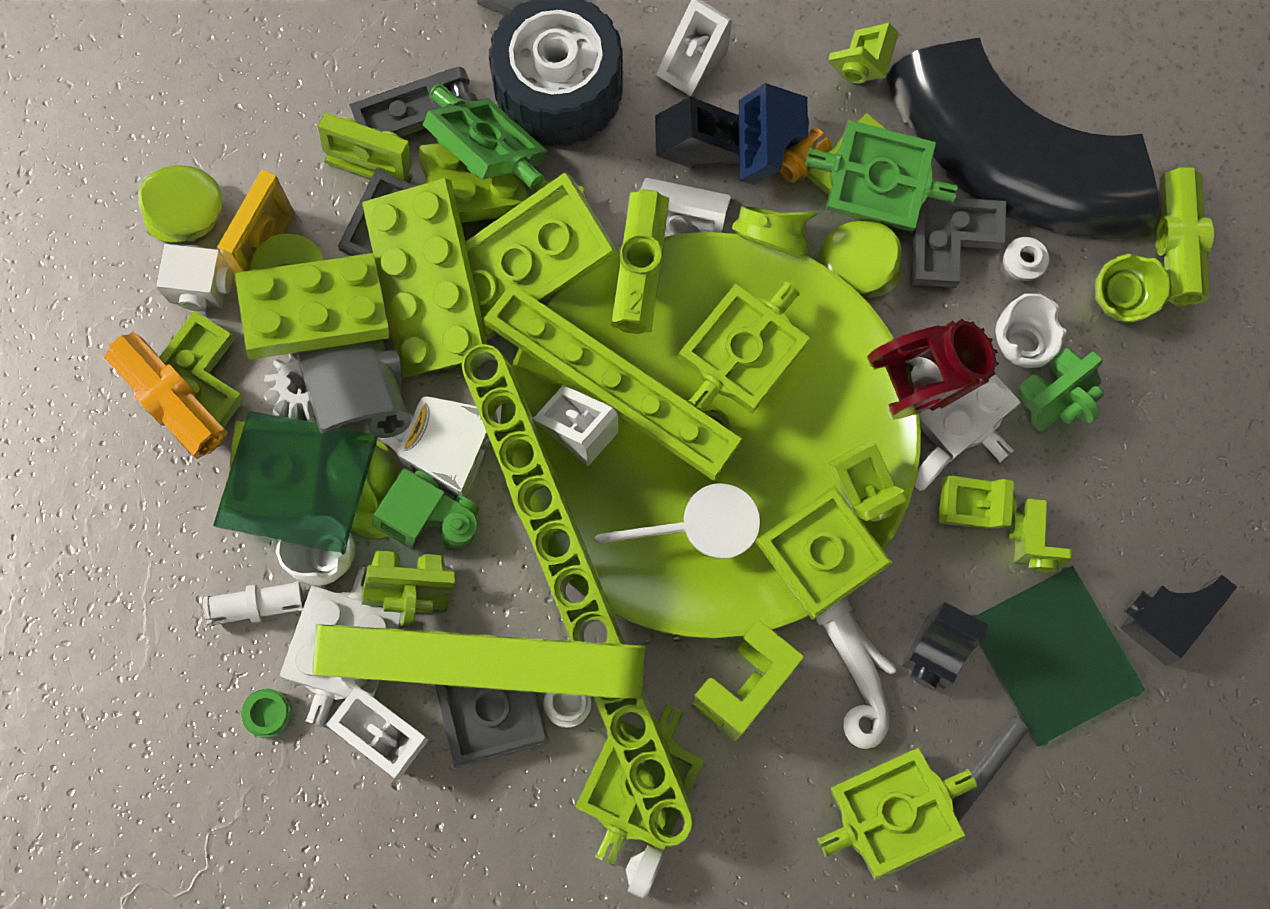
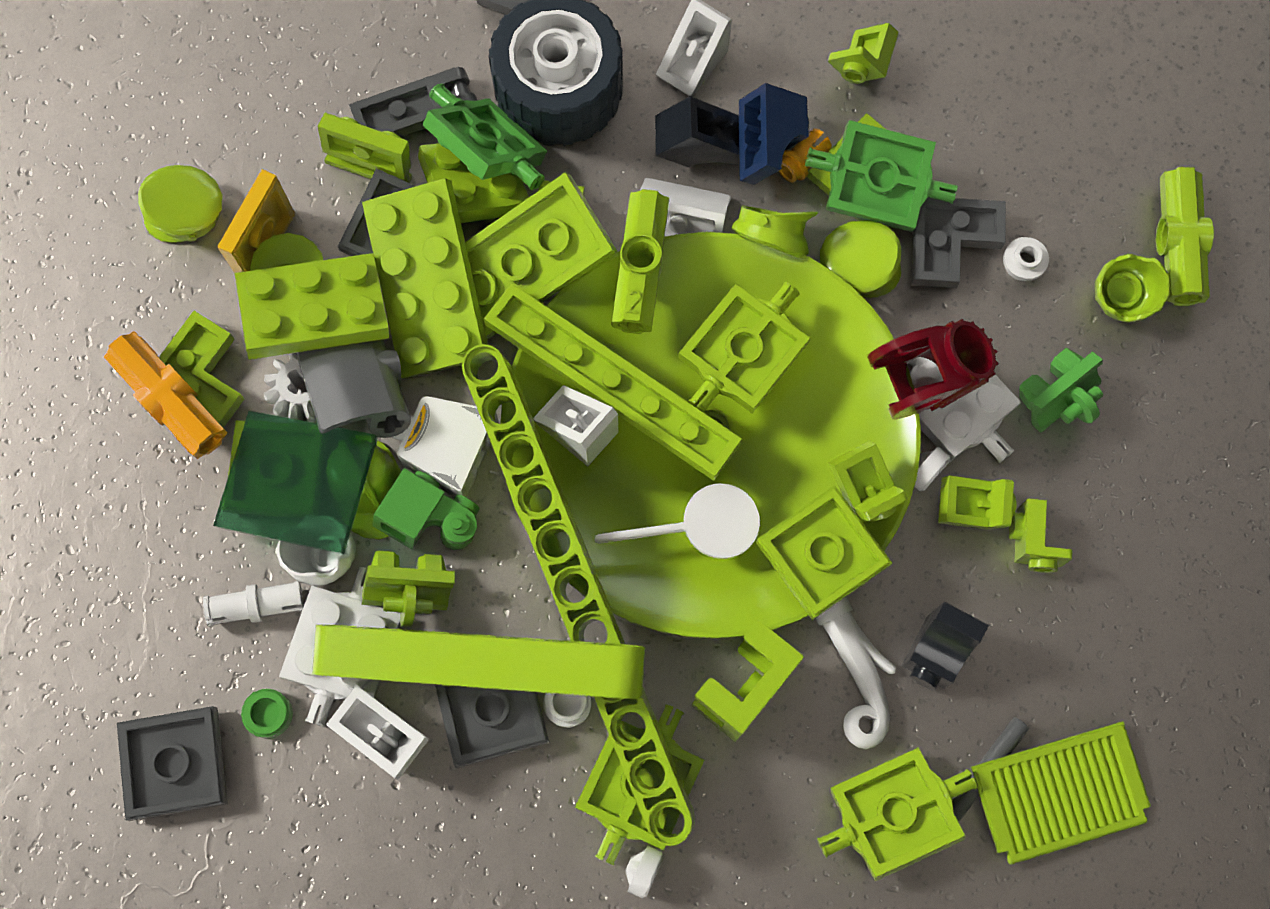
white brick [156,244,233,311] -> none
black brick [886,37,1159,239] -> none
clear green piece [972,565,1146,747] -> none
white hair [995,294,1067,368] -> none
black arch [1120,575,1237,665] -> none
none -> dark grey plate [117,706,228,821]
none -> lime window [971,721,1151,865]

